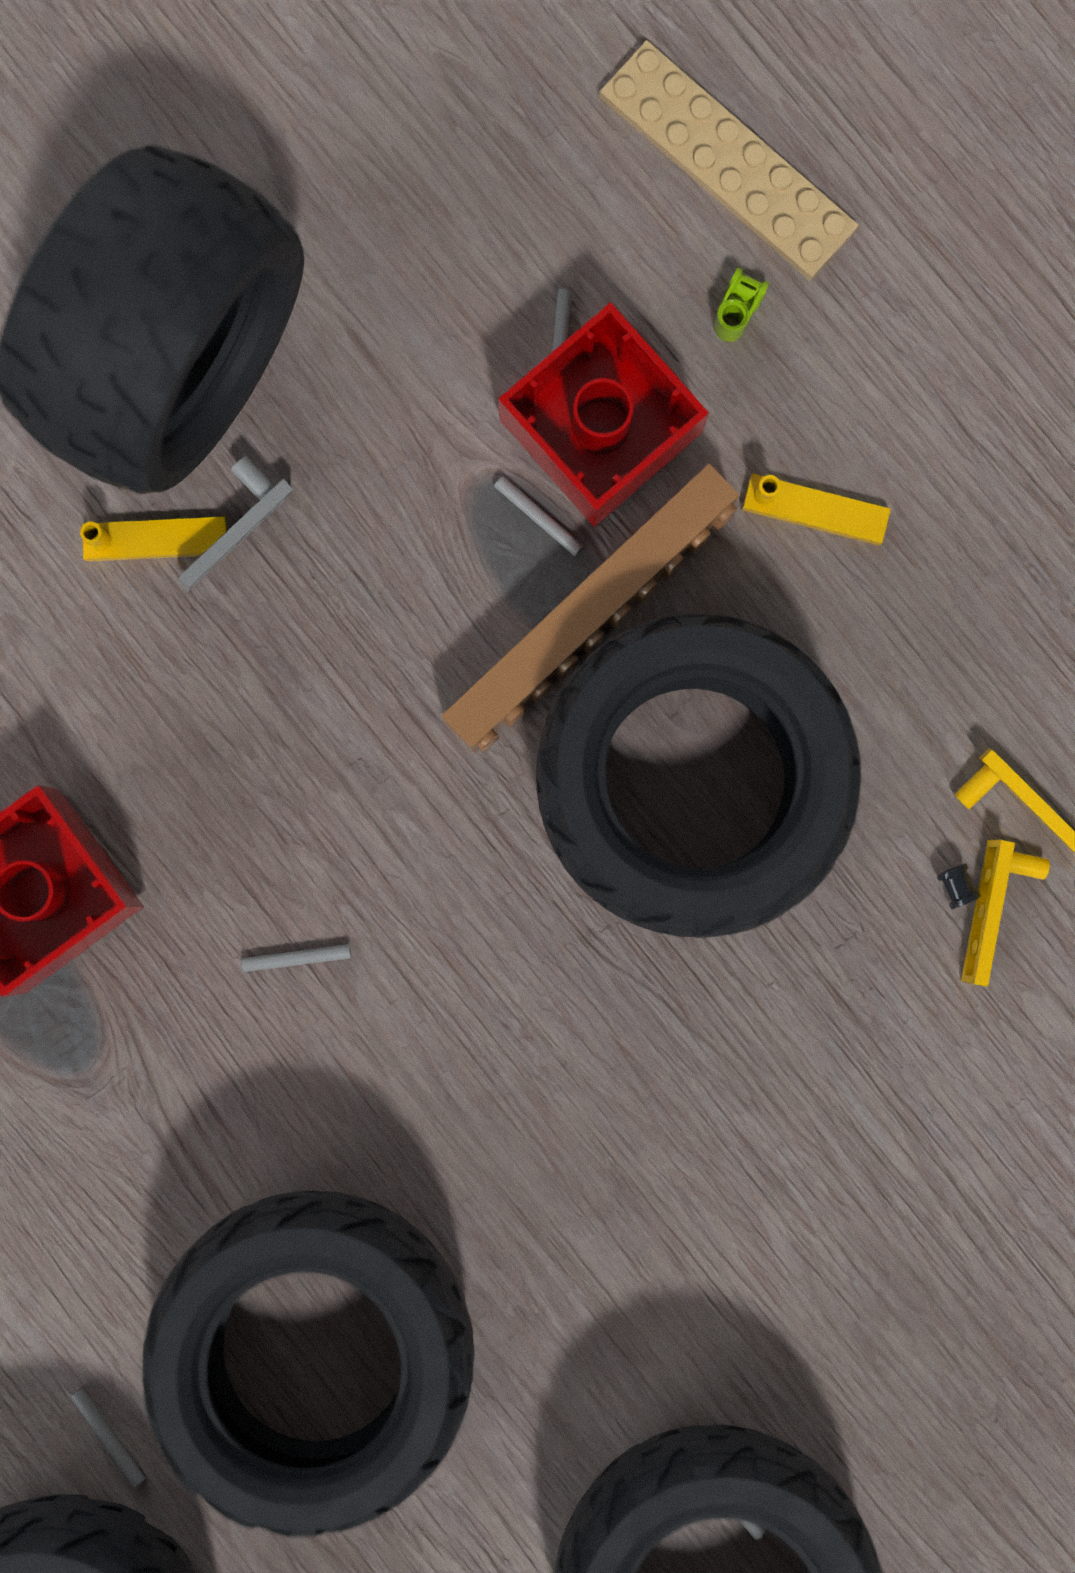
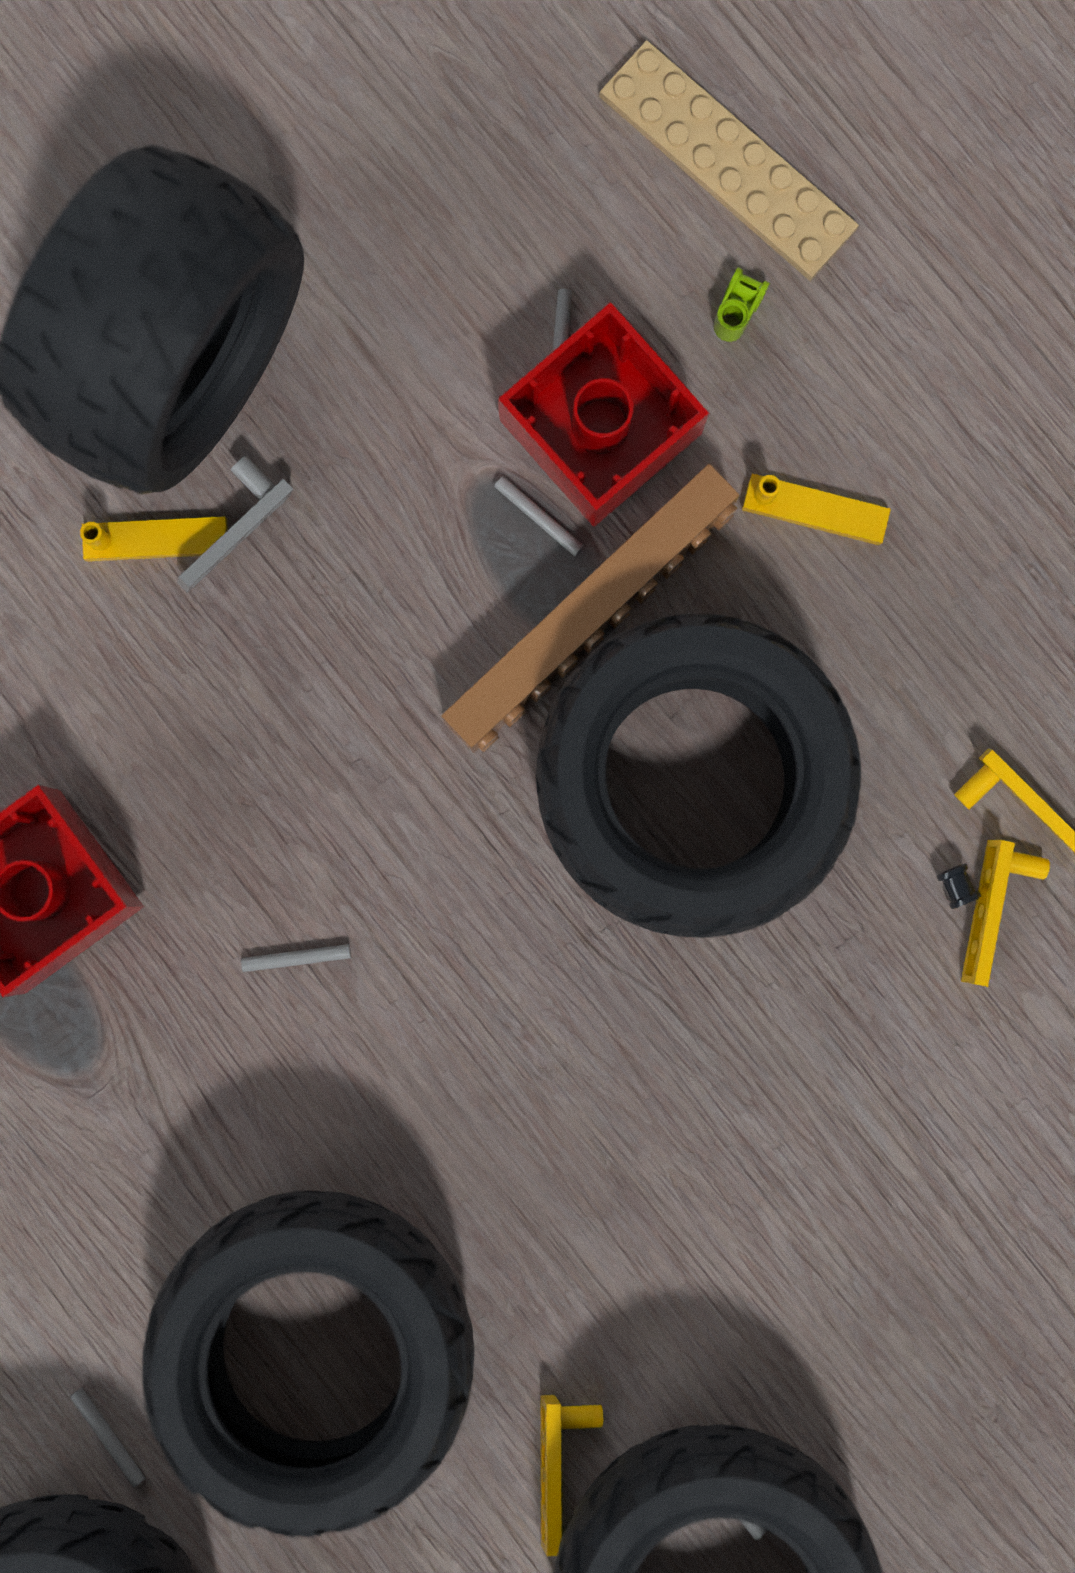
none -> yellow piece [540,1395,604,1557]

